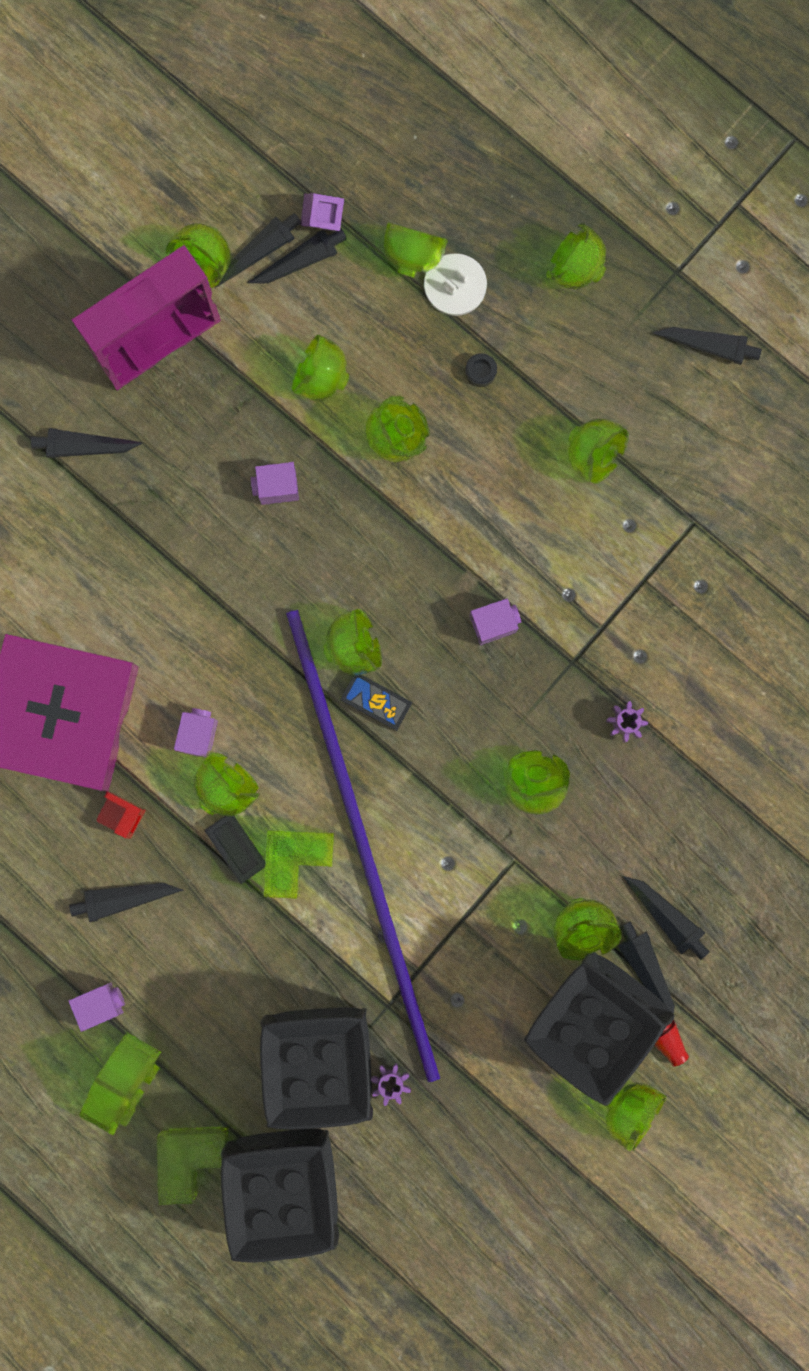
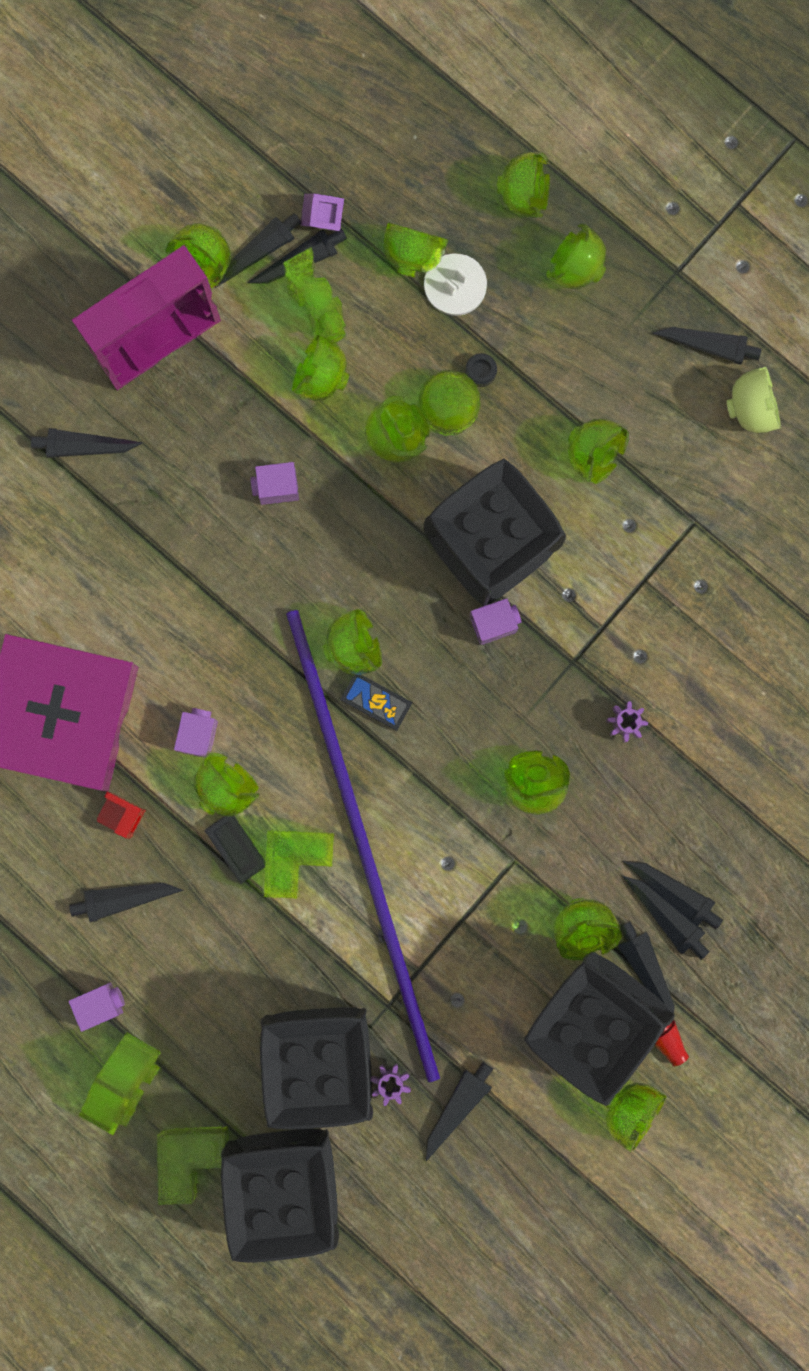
none -> clear neon green hips [283,247,346,346]
none -> clear neon green cylinder [418,370,481,436]
none -> black piece [423,458,566,607]
none -> black bar [426,1061,494,1161]
none -> clear neon green cylinder [497,152,550,218]
none -> black bar [623,861,723,930]
none -> yellowish green cylinder [727,367,781,433]

